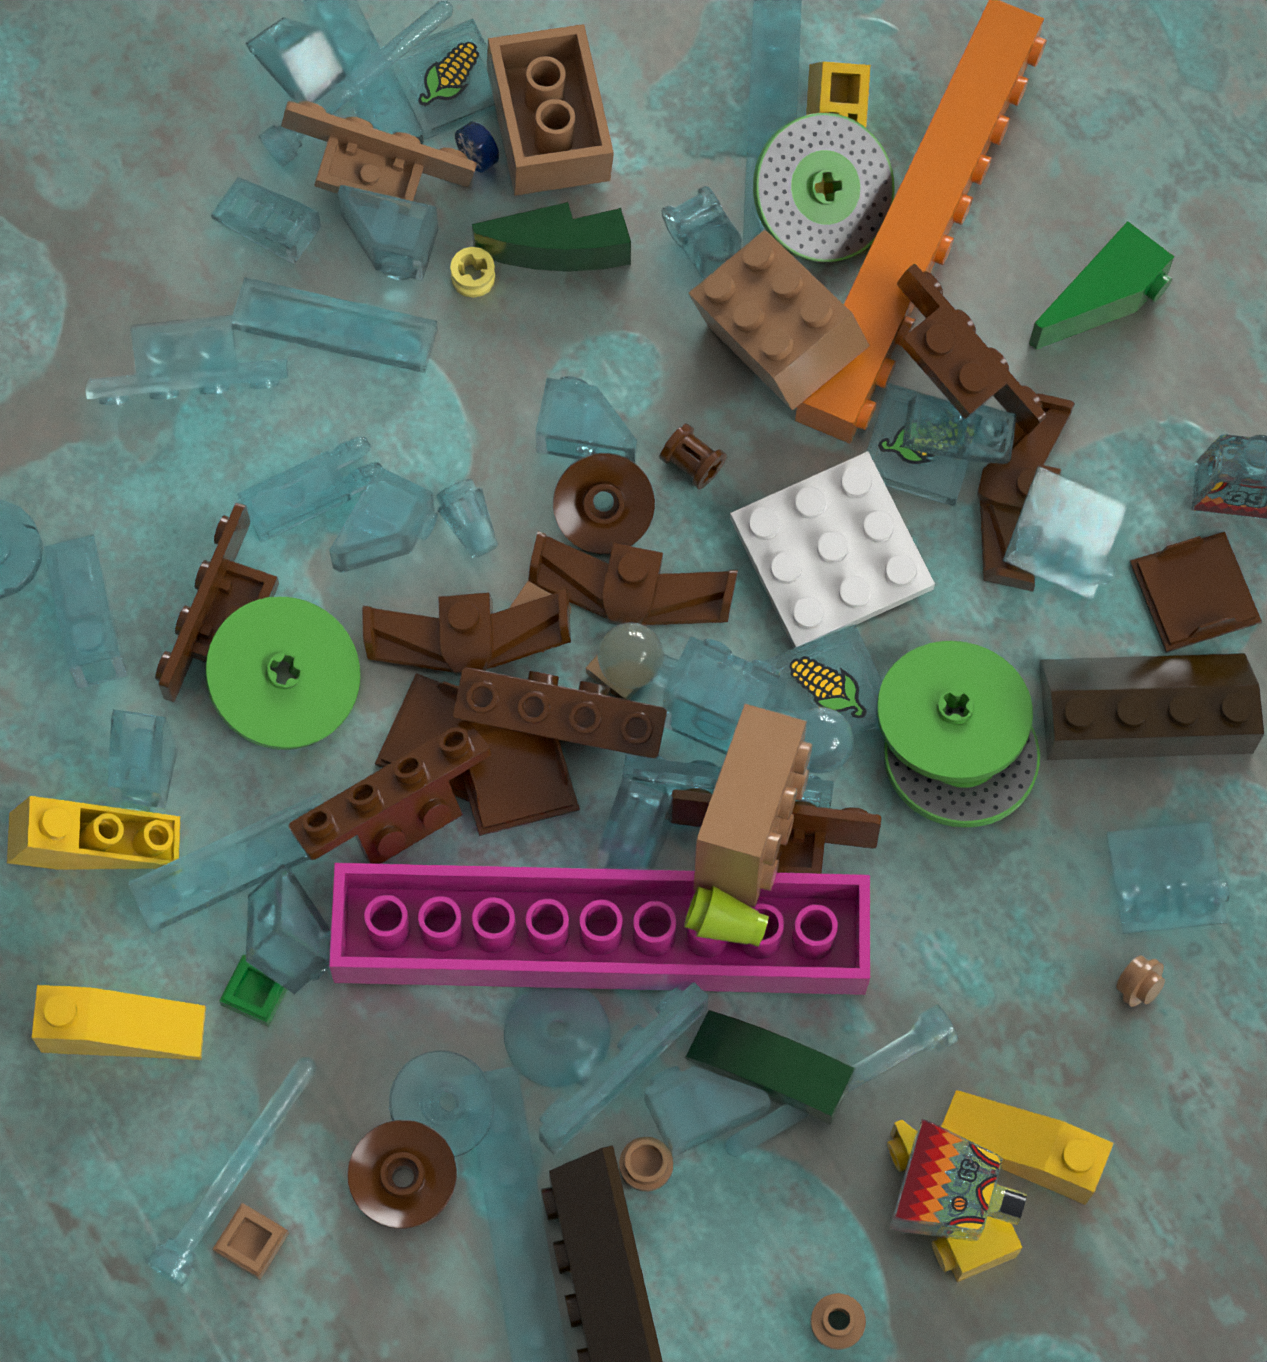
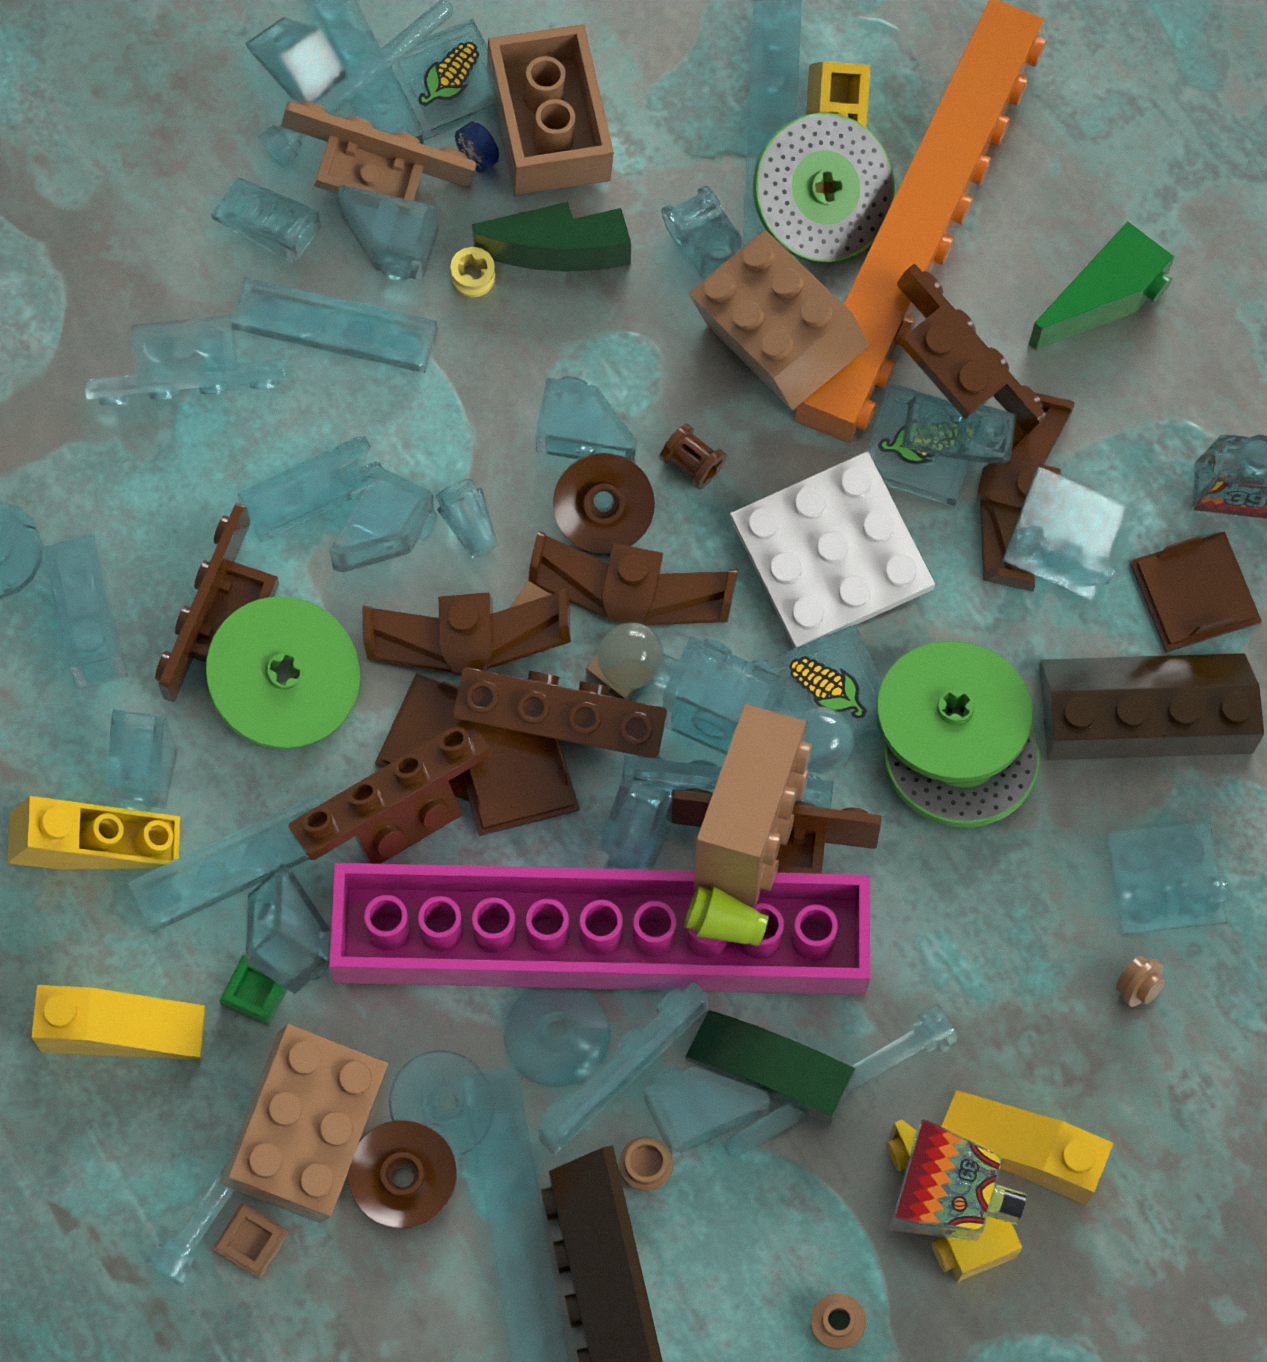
none -> medium nougat brick [219,1023,388,1223]

